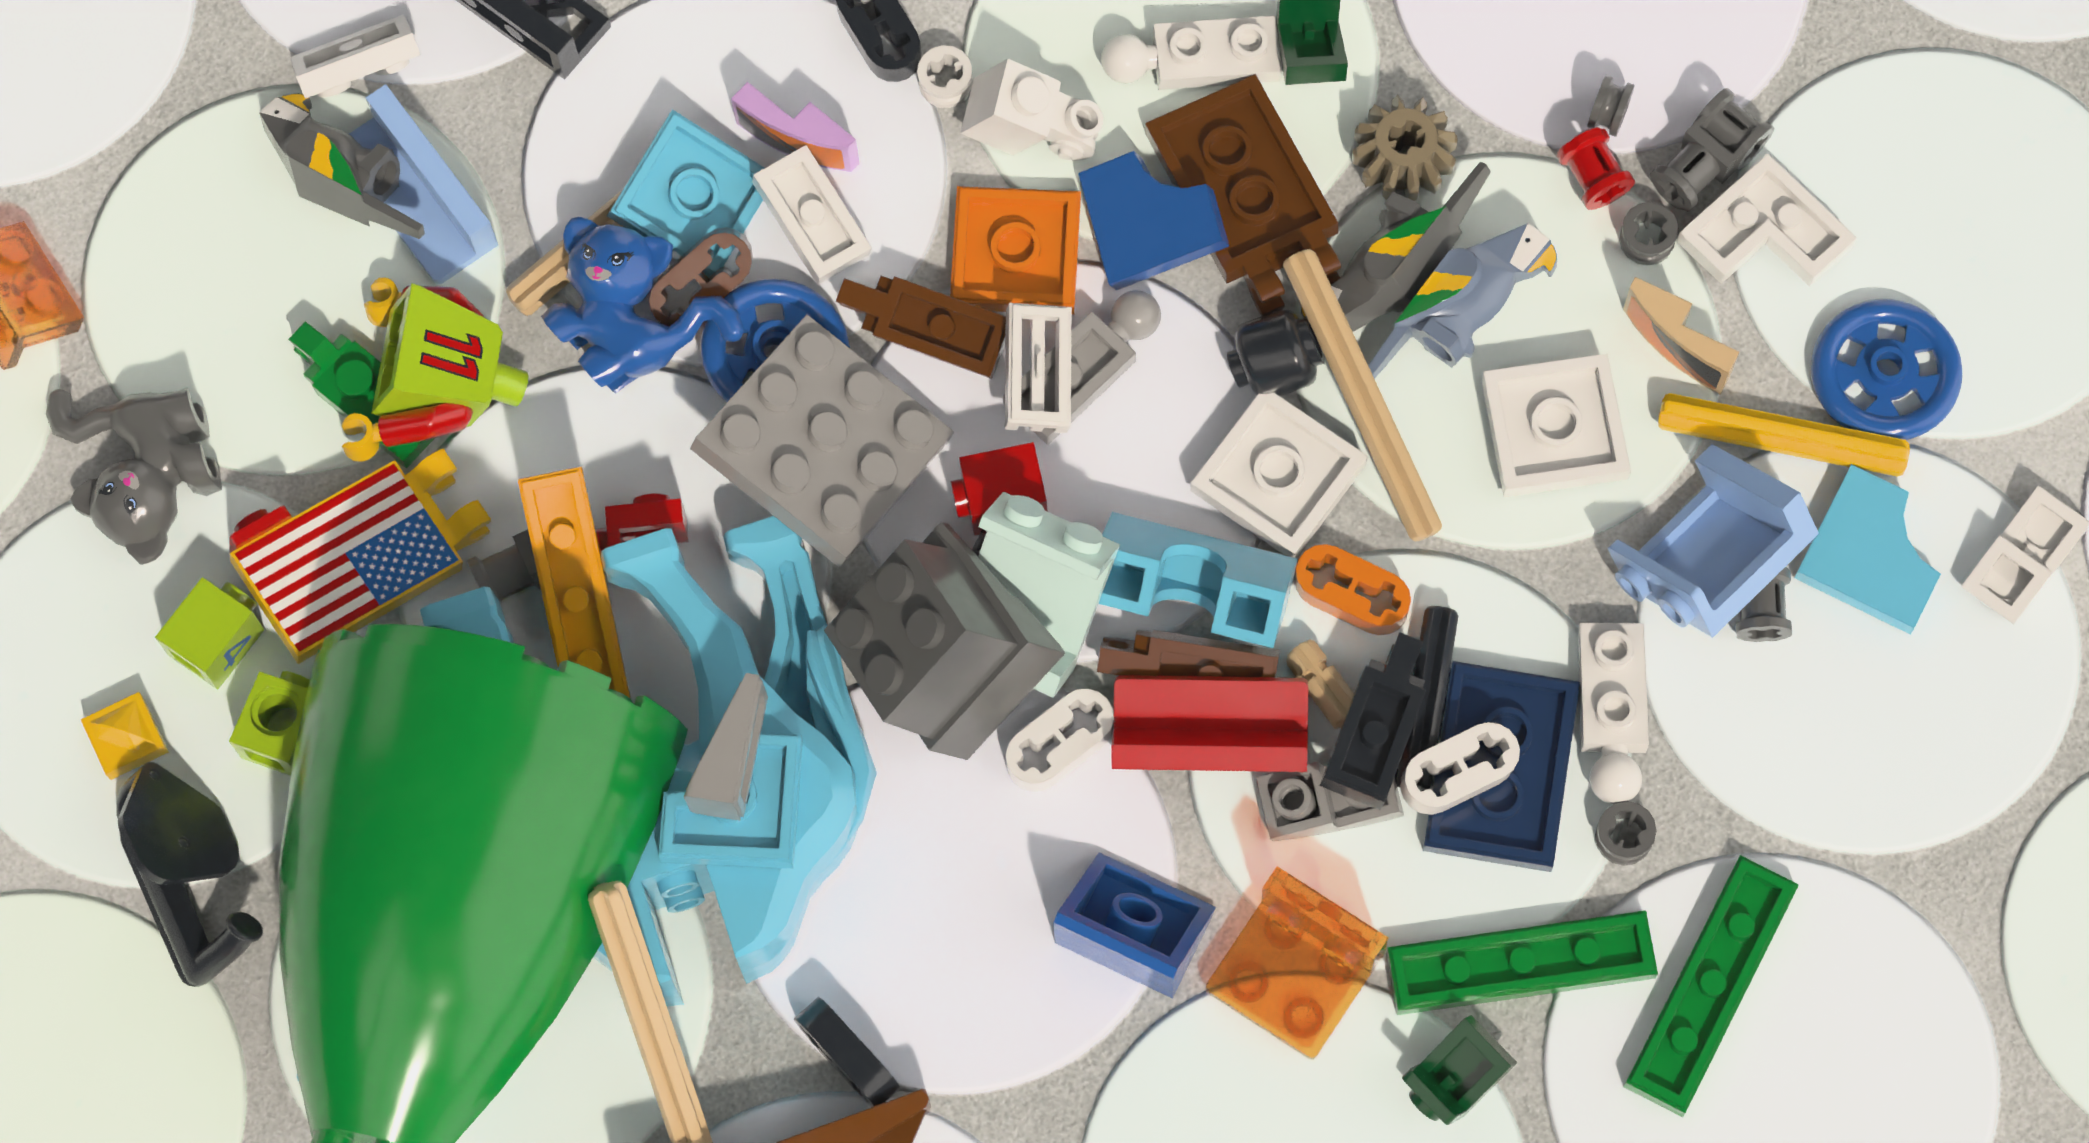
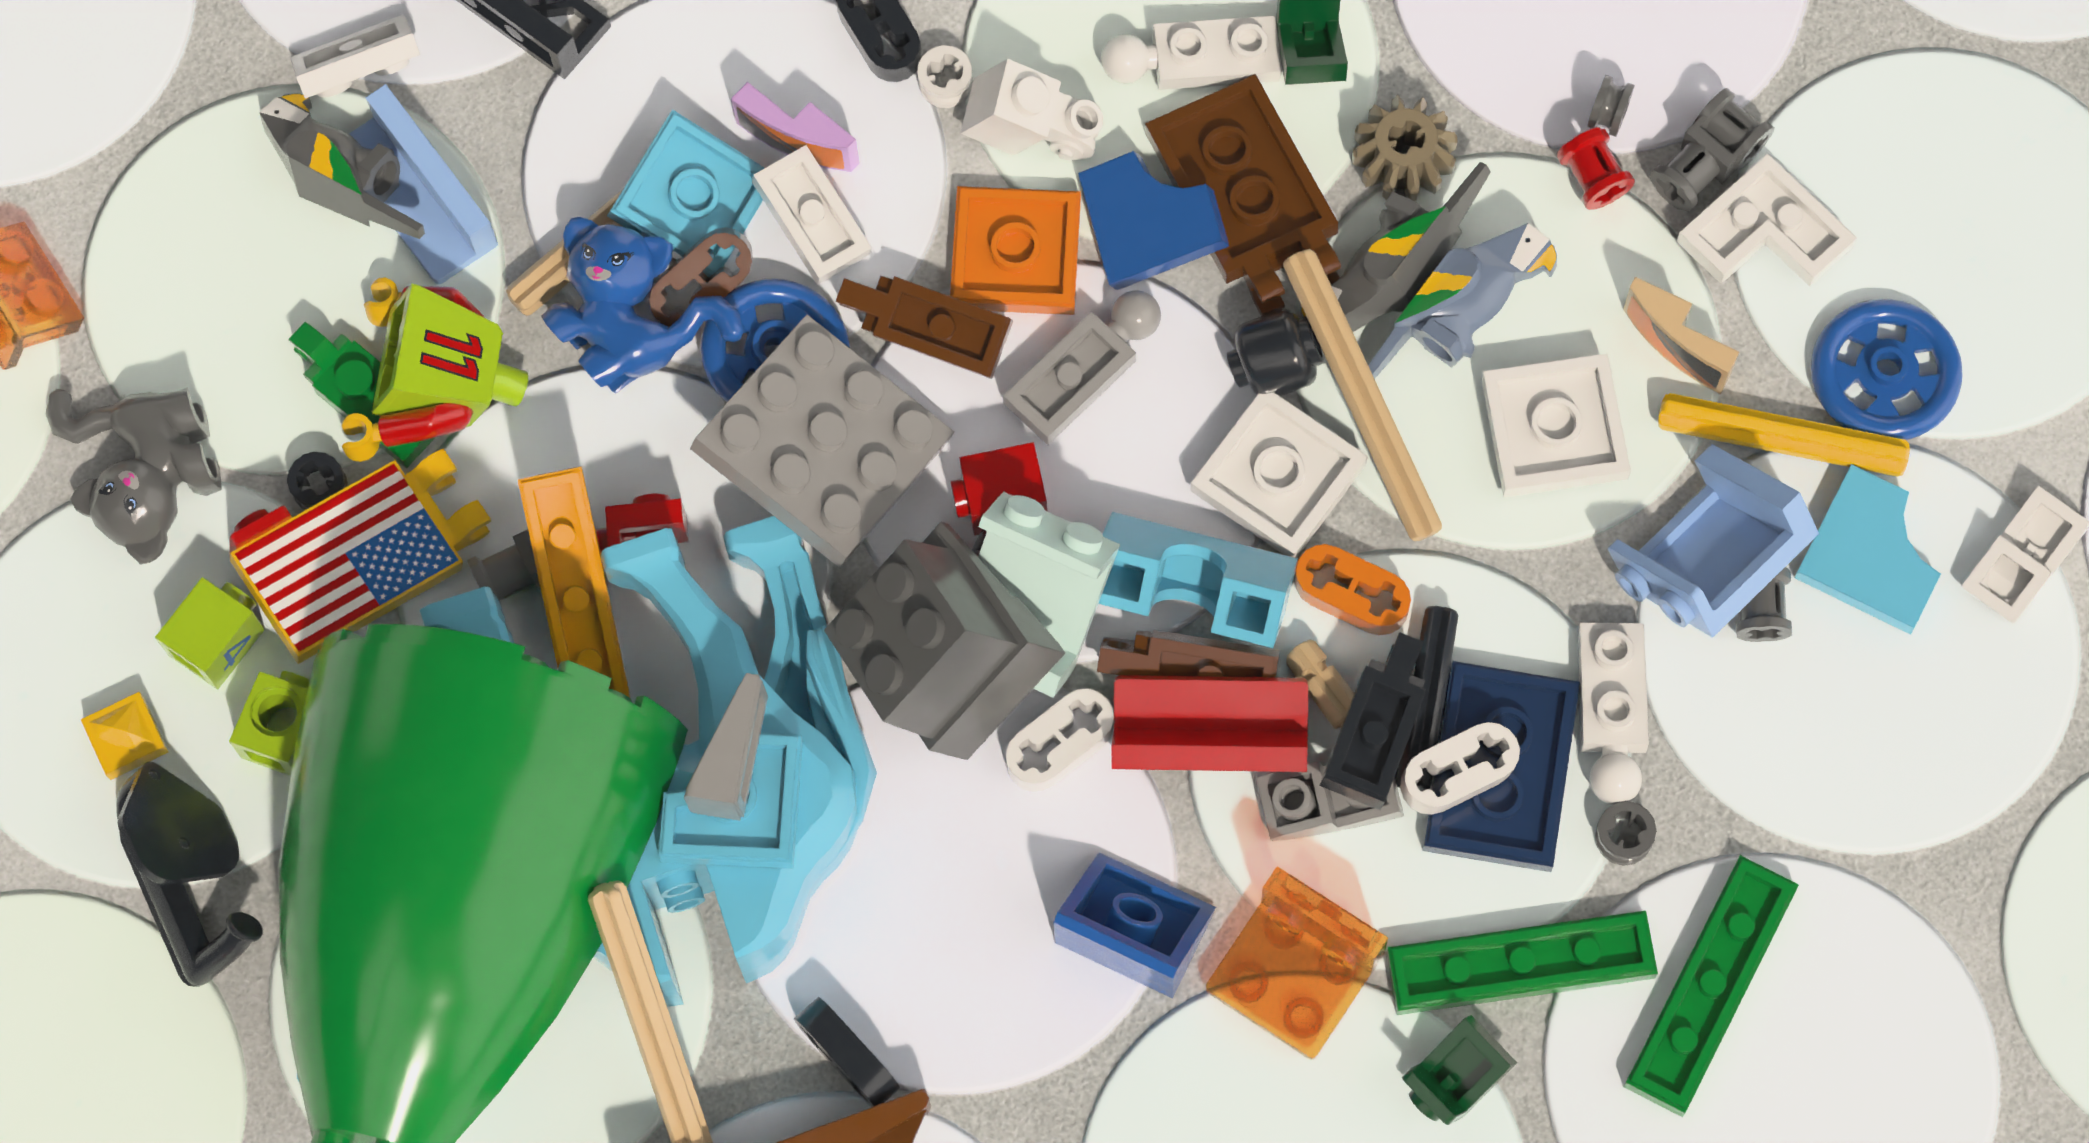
white tile [1004,303,1072,433] -> none
dark grey bush [1619,202,1679,266] -> none
none -> black bush [287,452,349,511]

